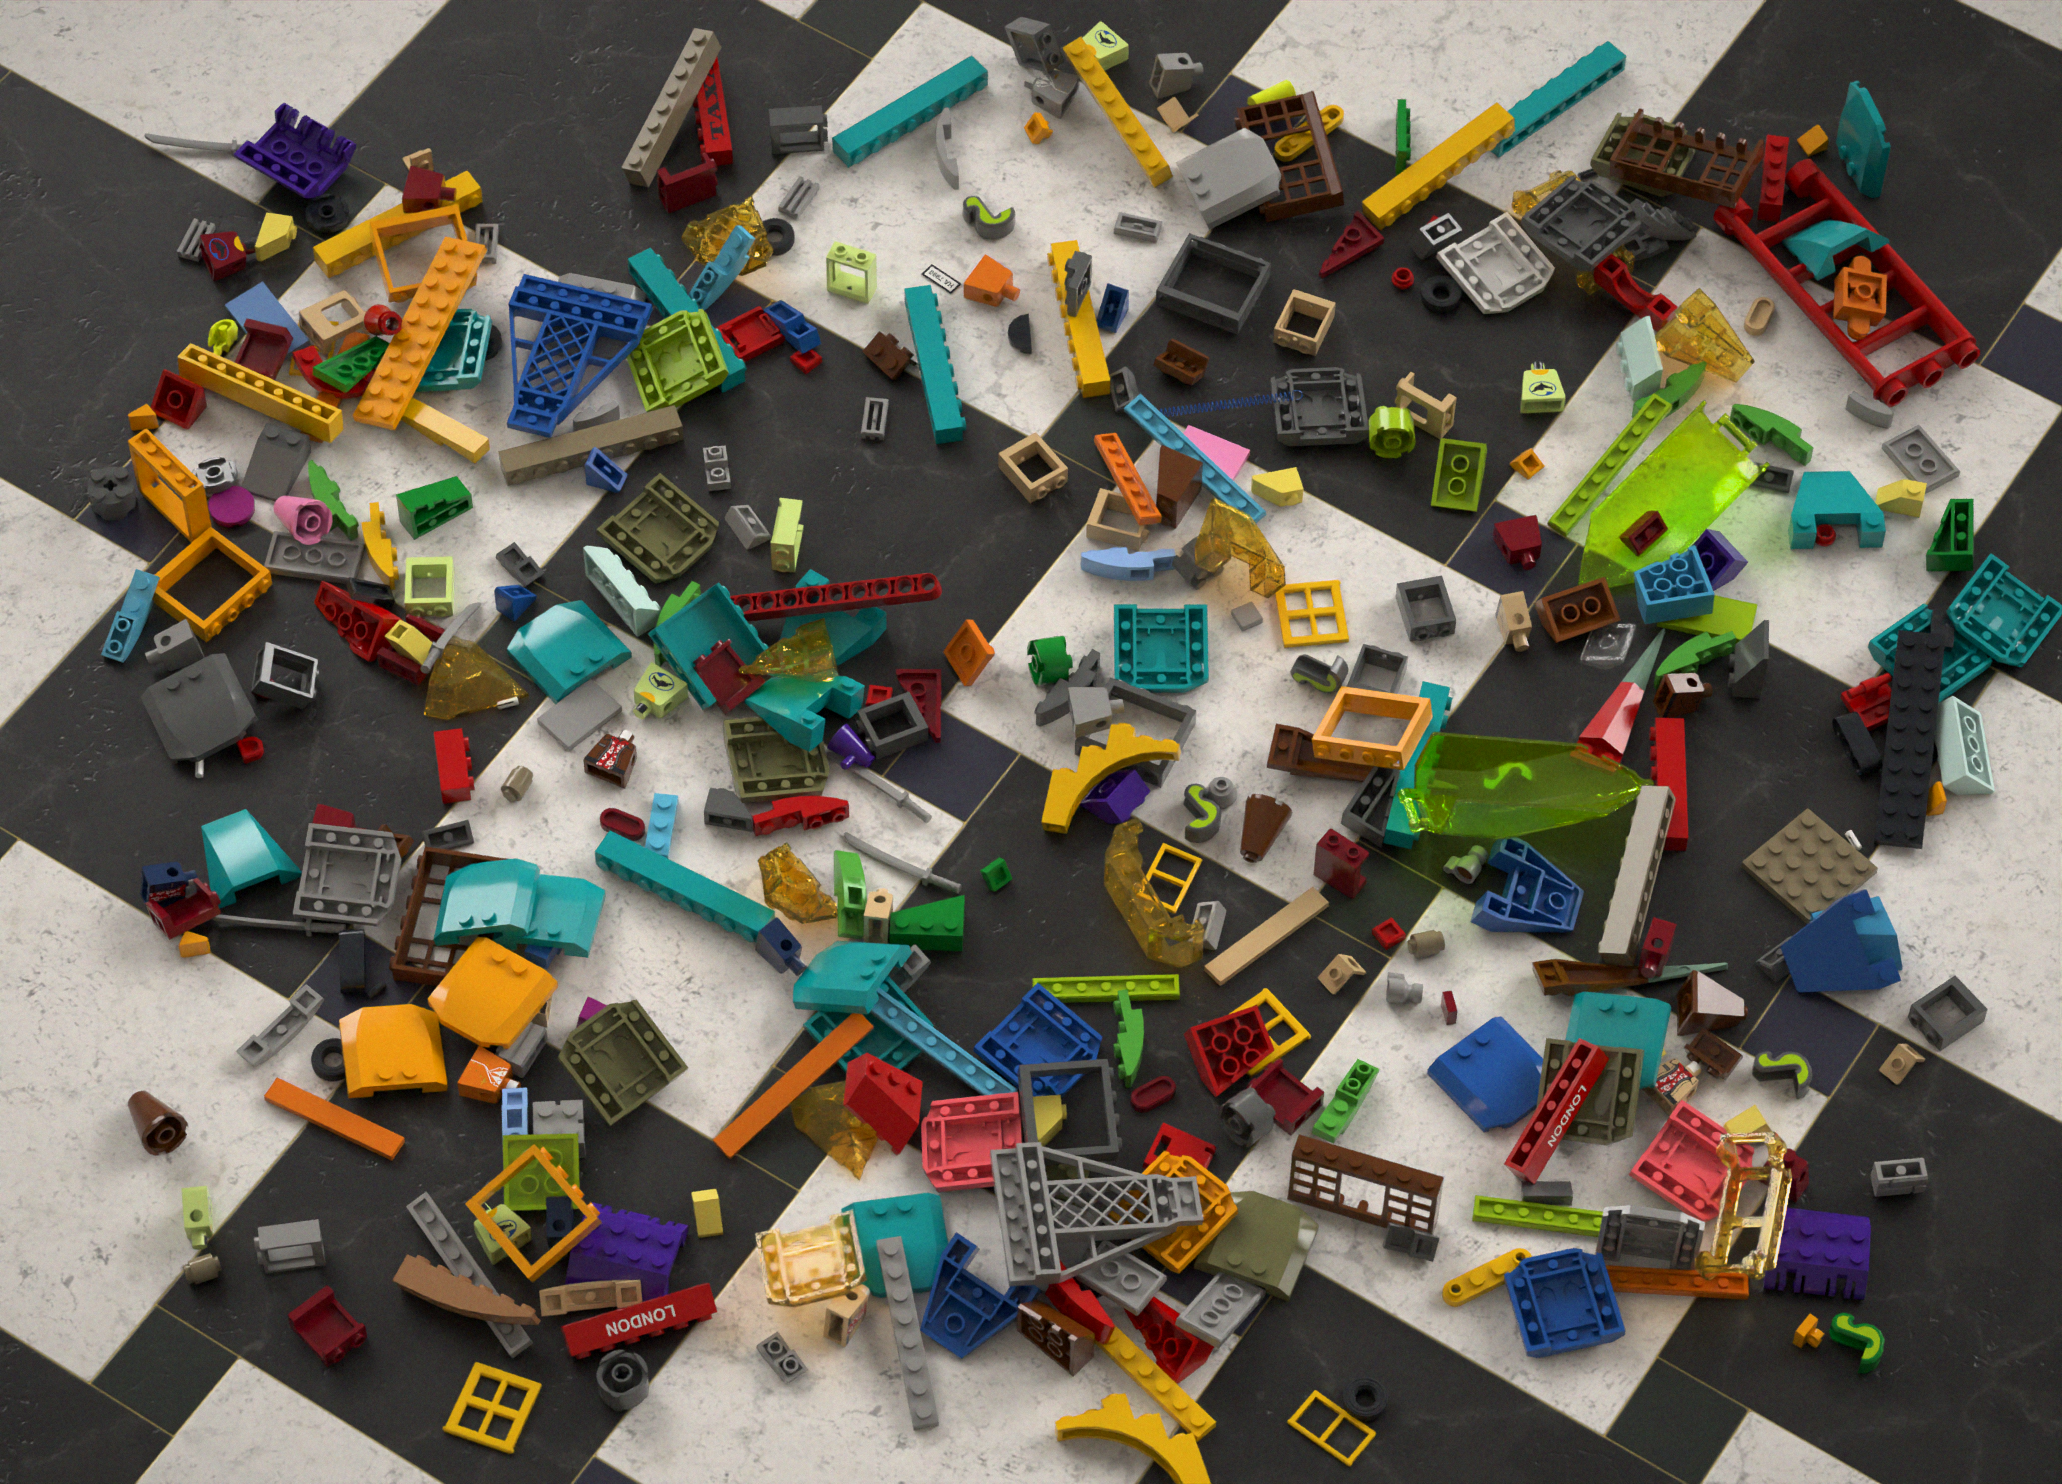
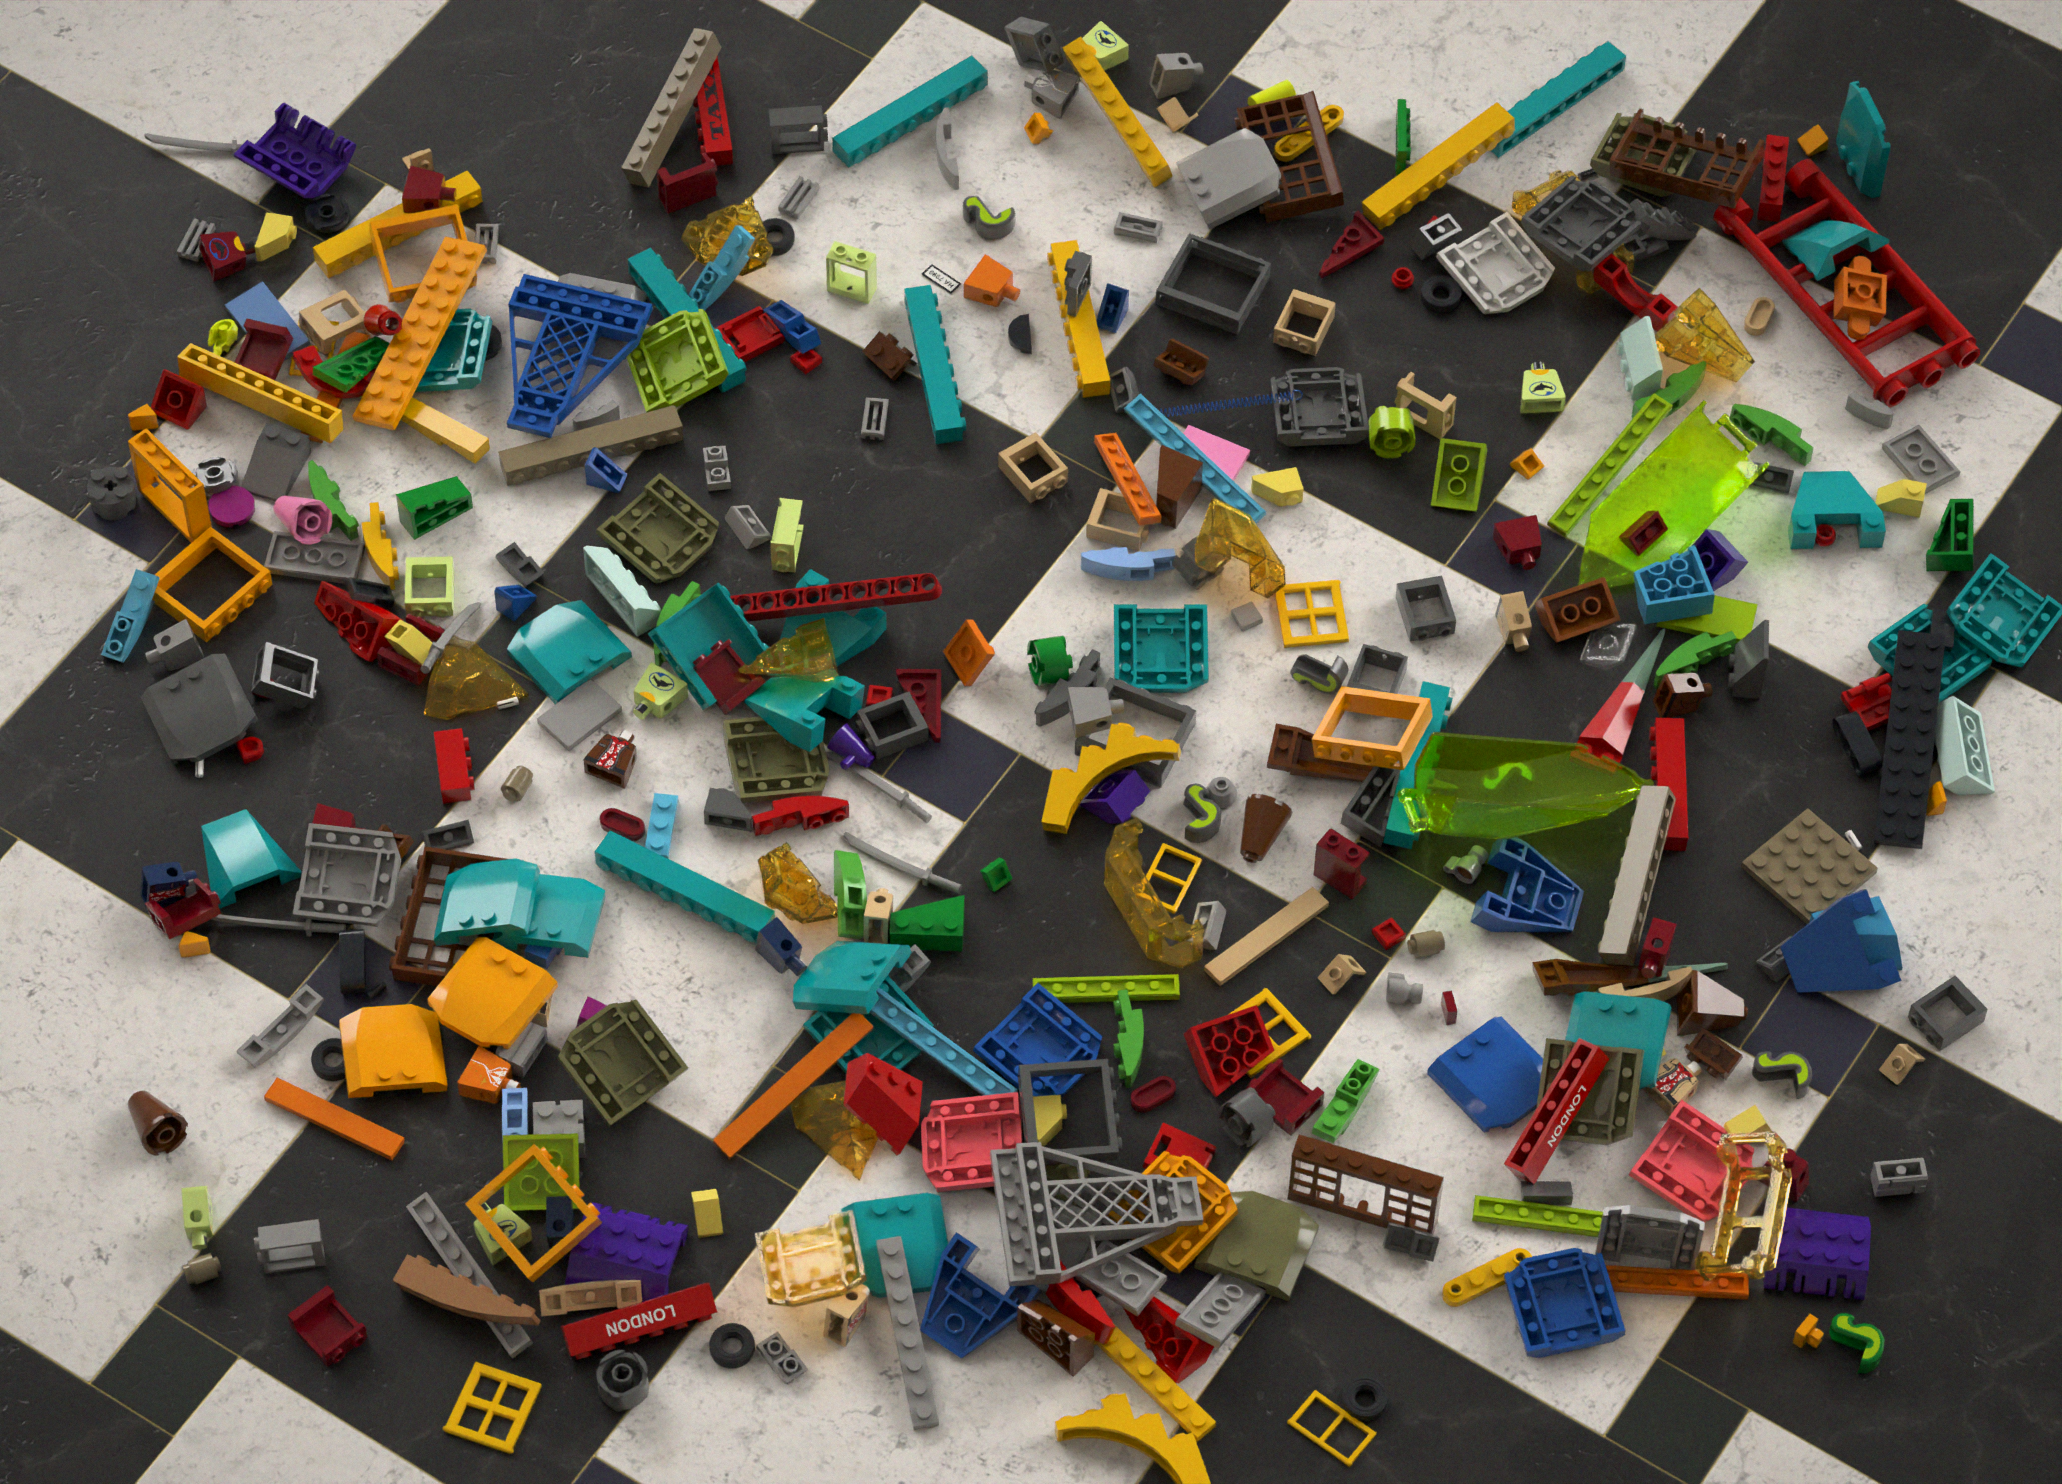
none -> black tyre [709,1323,755,1369]
none -> tan slope [1598,966,1692,1001]

